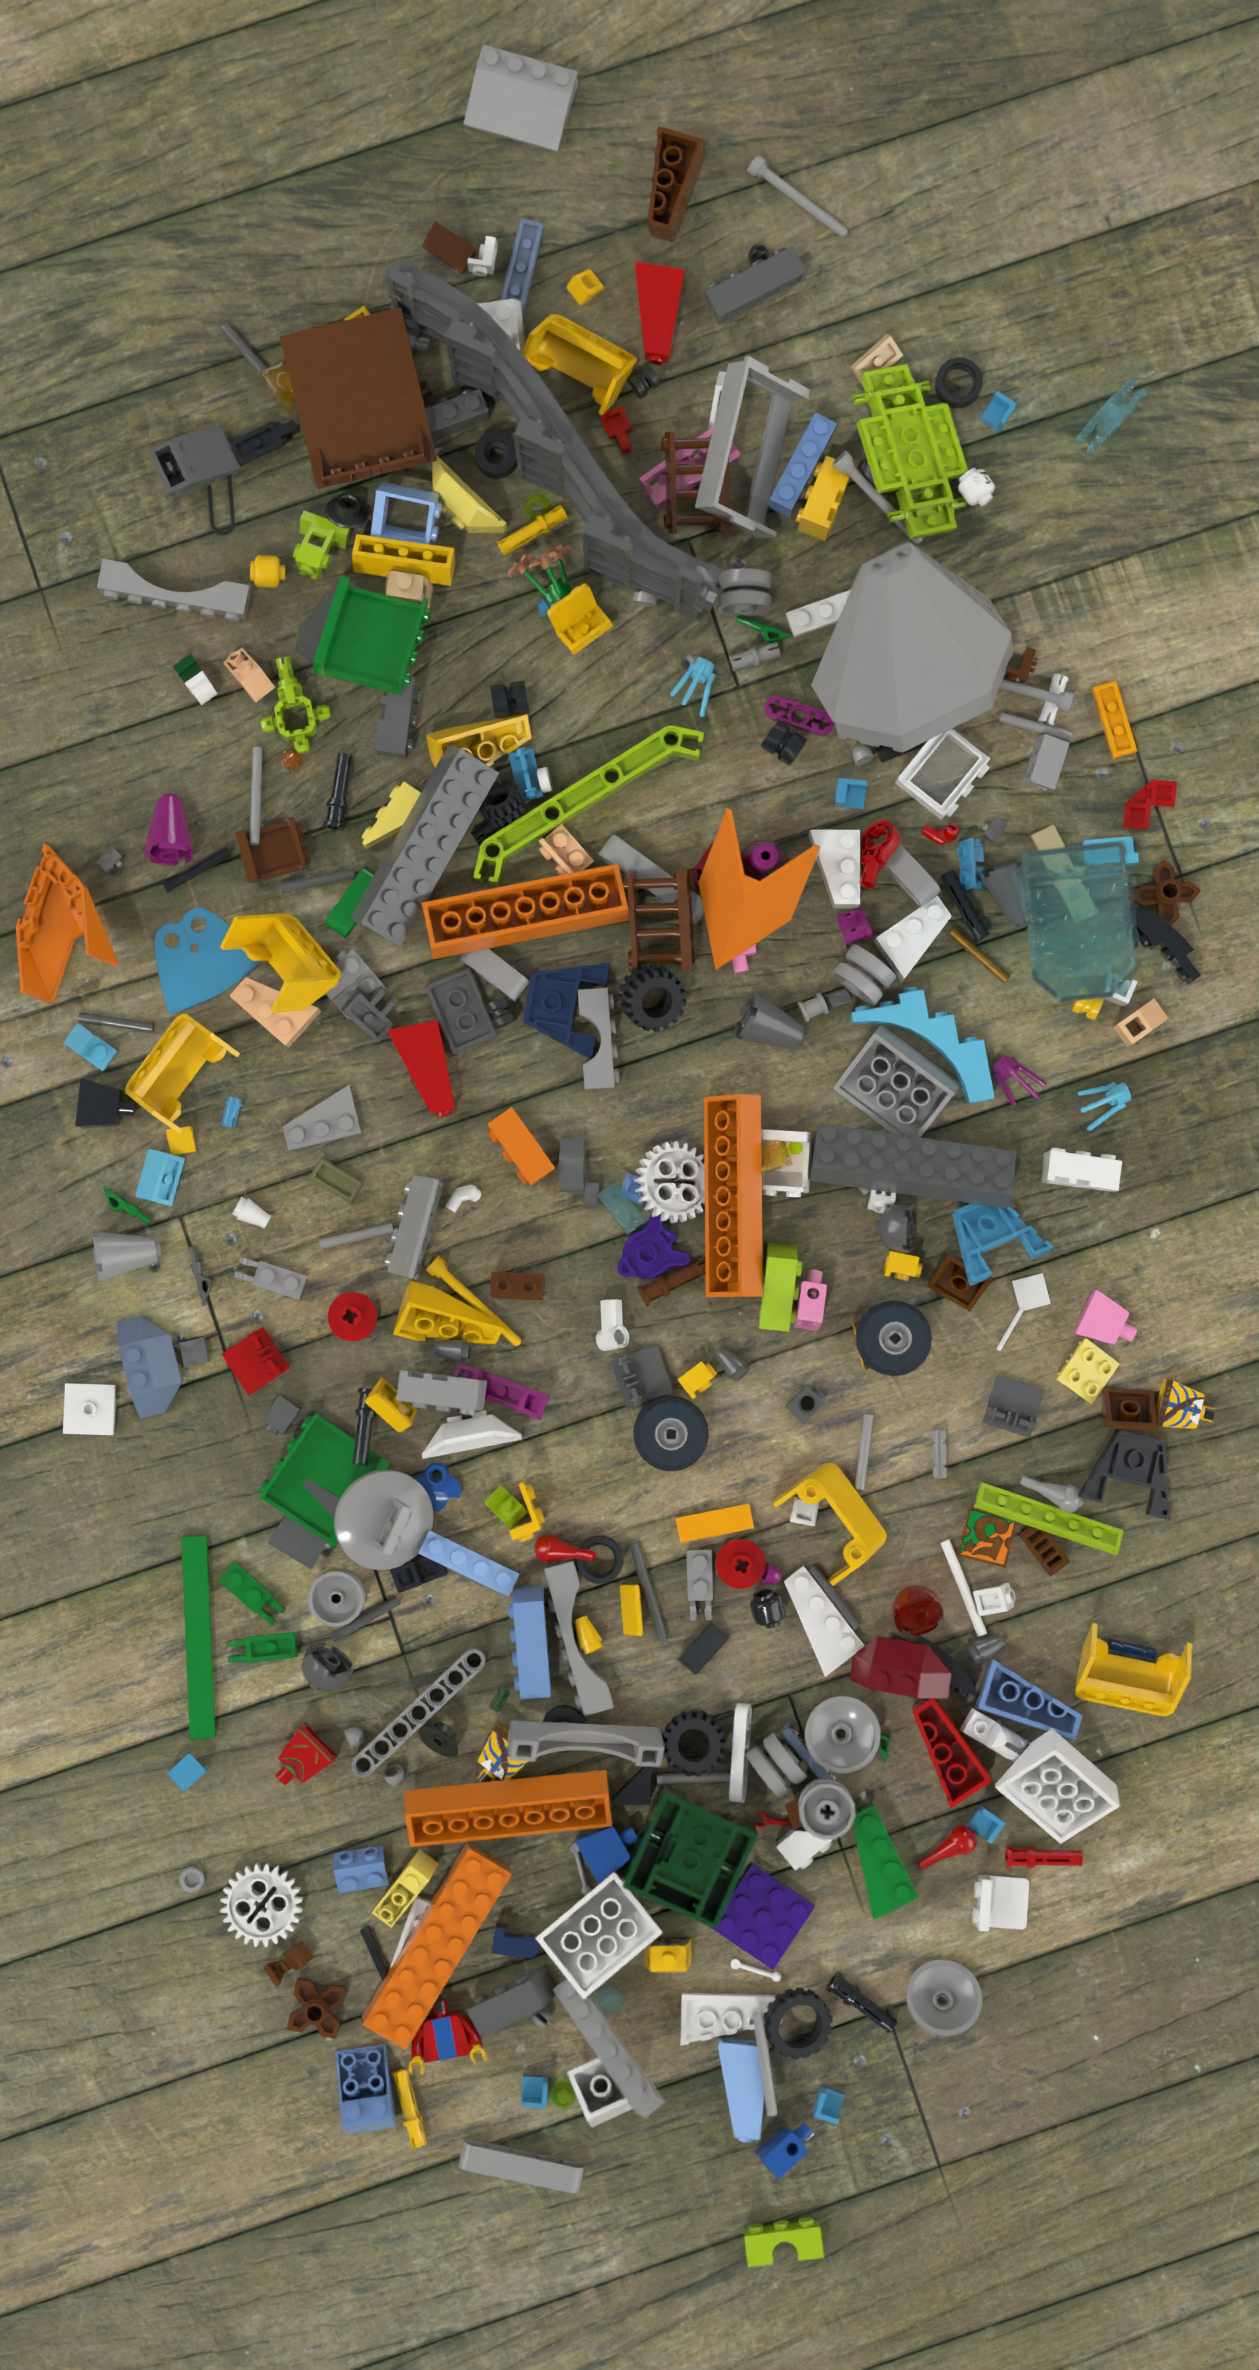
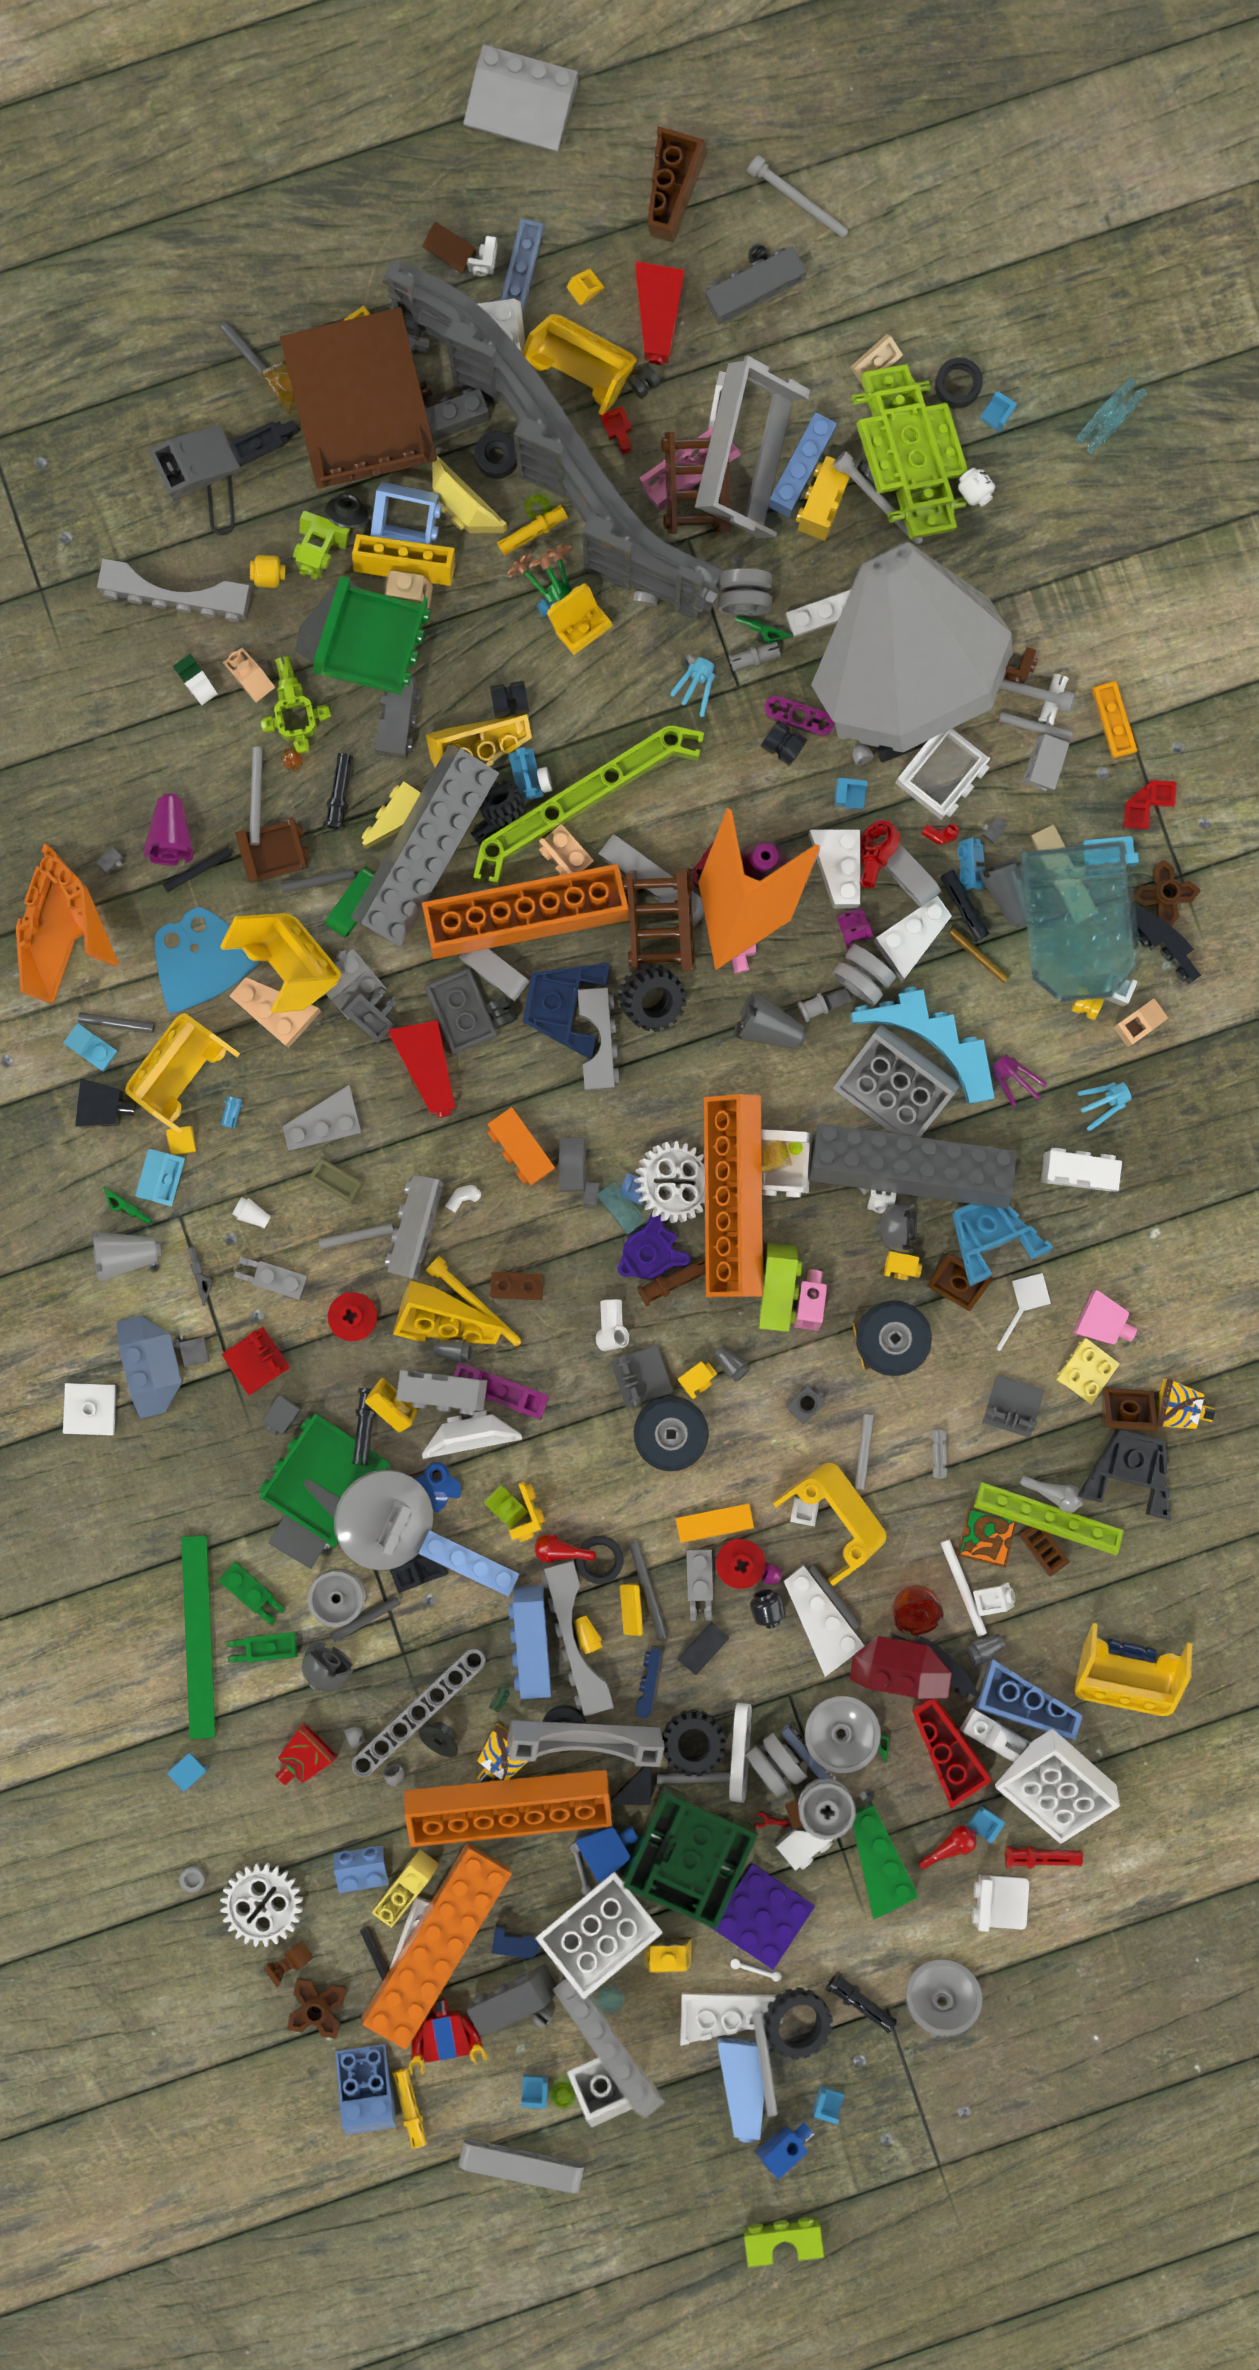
none -> dark blue hinge [636,1645,661,1719]

